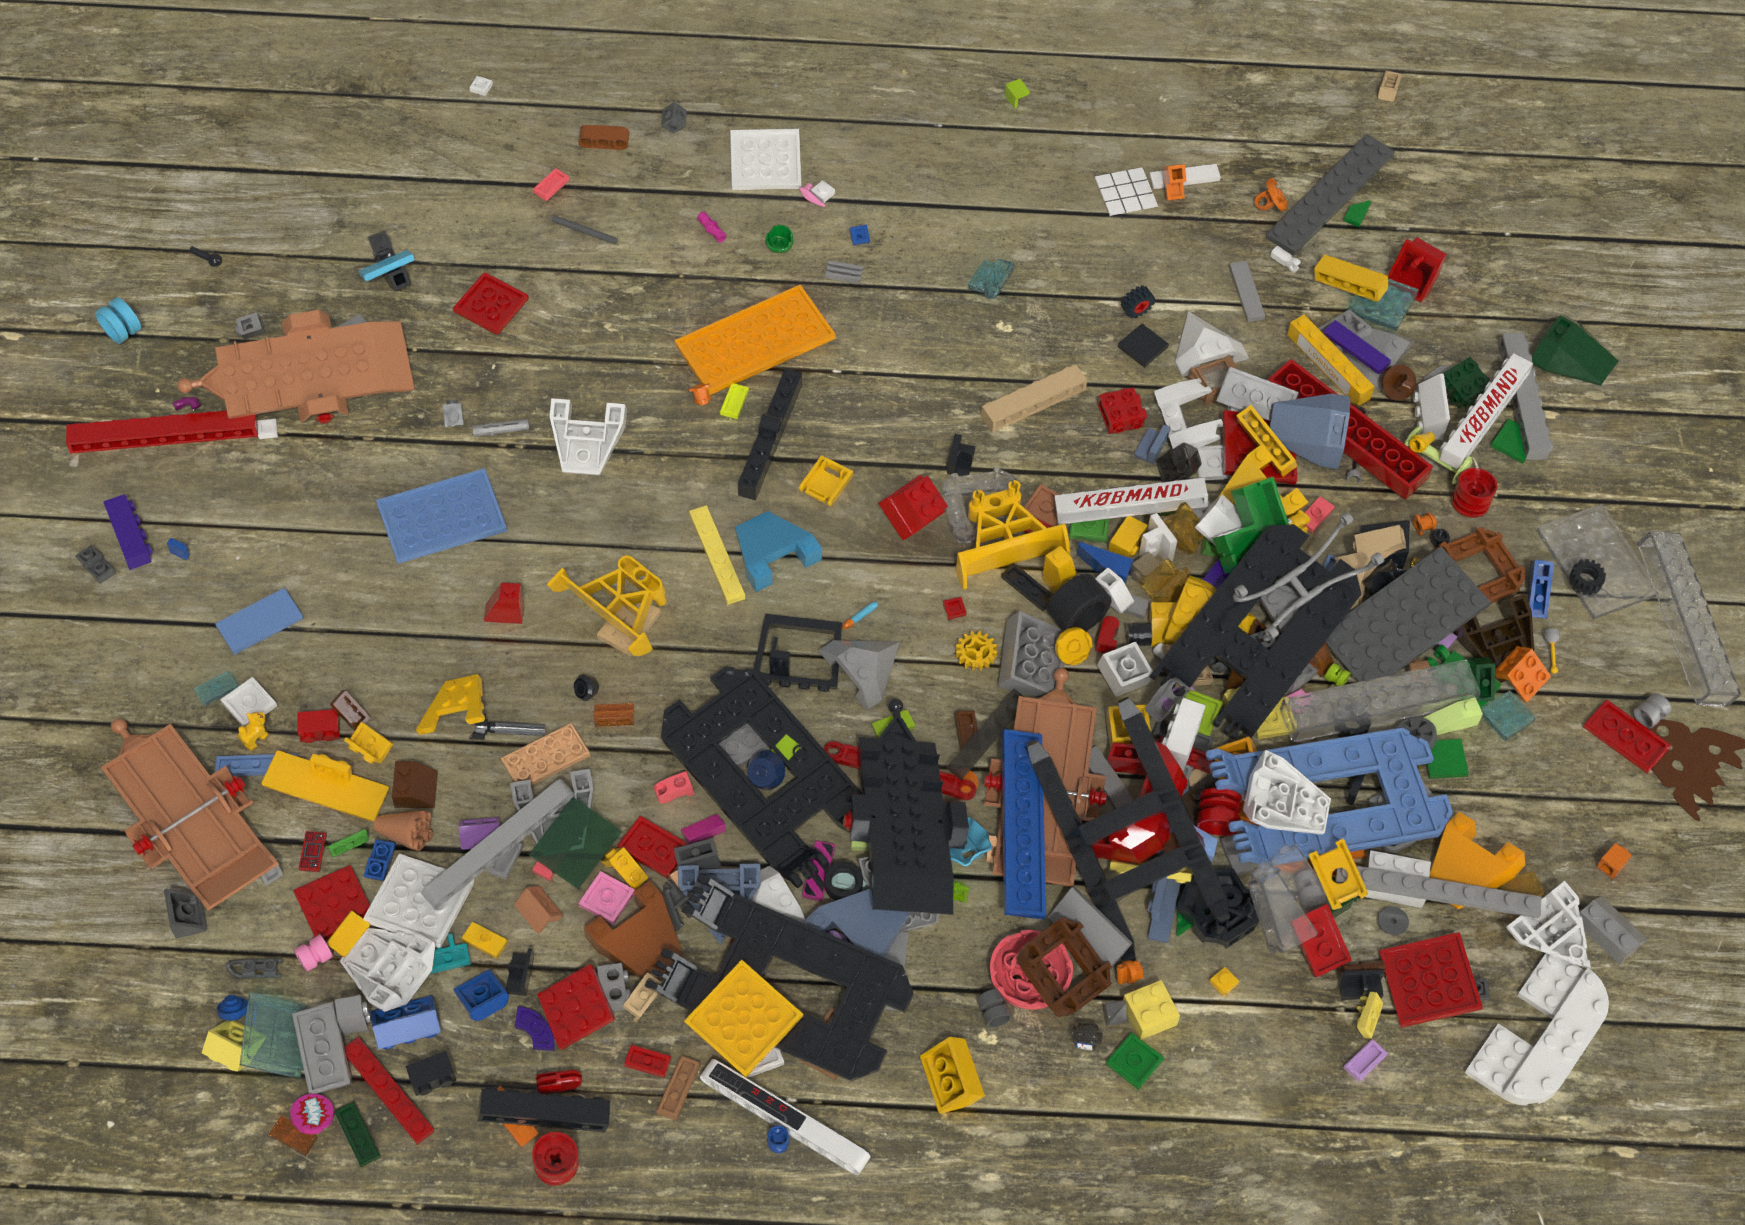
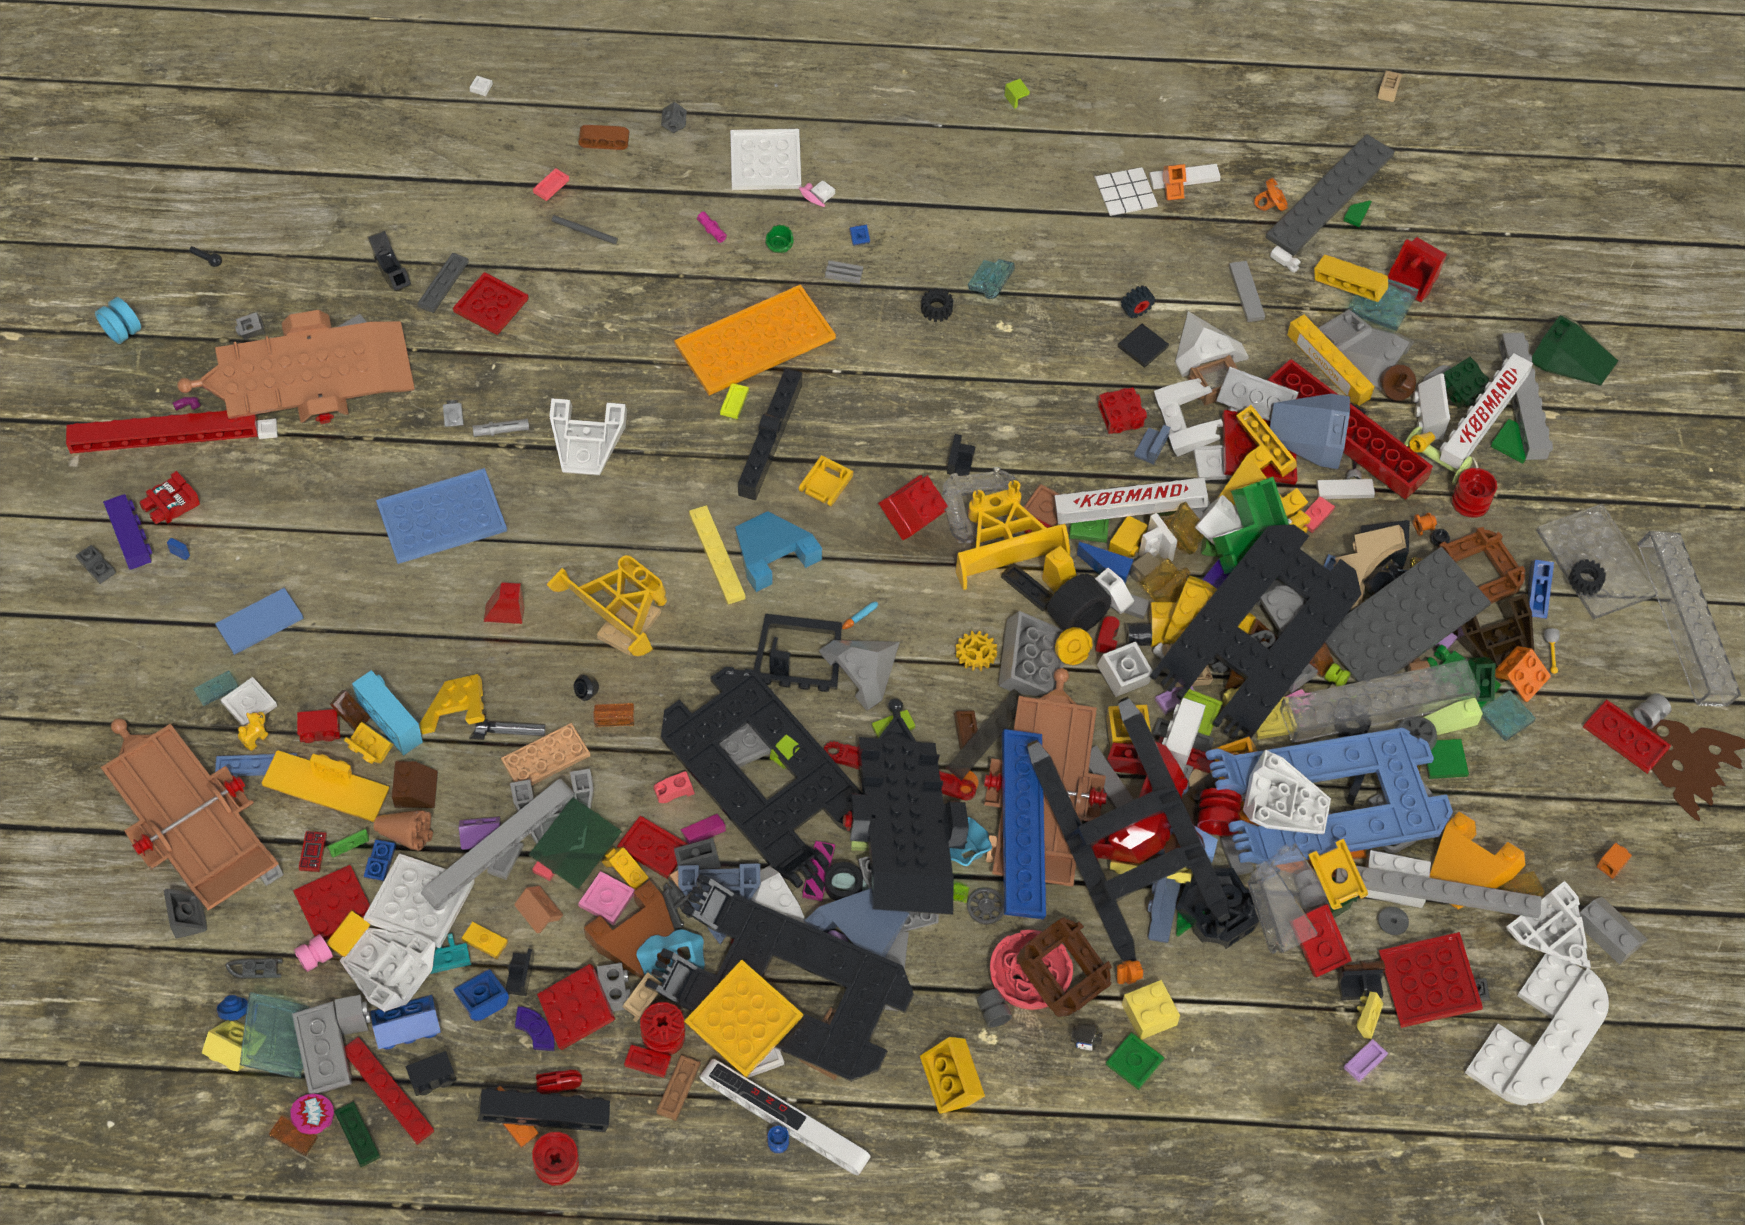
medium azure tile [359,250,415,281] -> none
orange brick [689,383,711,405] -> none
dark blue cone [747,751,785,790] -> none
red tile [943,597,967,620] -> none
tan brick [981,364,1087,432] -> none
light grey tile [1048,887,1132,970] -> none
flat silver slope [1103,1000,1127,1026] -> none
light grey piece [1145,677,1191,722] -> none
clear smoke slope [1156,442,1202,483] -> none
yellow plate [1209,967,1239,997] -> none
light grey bar [1233,512,1384,641] -> none
dark purple tile [1323,320,1391,375] -> none
none -> red hips [139,471,200,524]
none -> medium azure brick [352,670,423,756]
none -> dark grey tile [417,252,469,313]
none -> medium azure piece [637,929,705,983]
none -> red wheel [640,1002,685,1056]
none -> black tyre [921,288,953,322]
none -> flat silver wheel [967,888,1004,925]
none -> white tile [1316,479,1375,499]

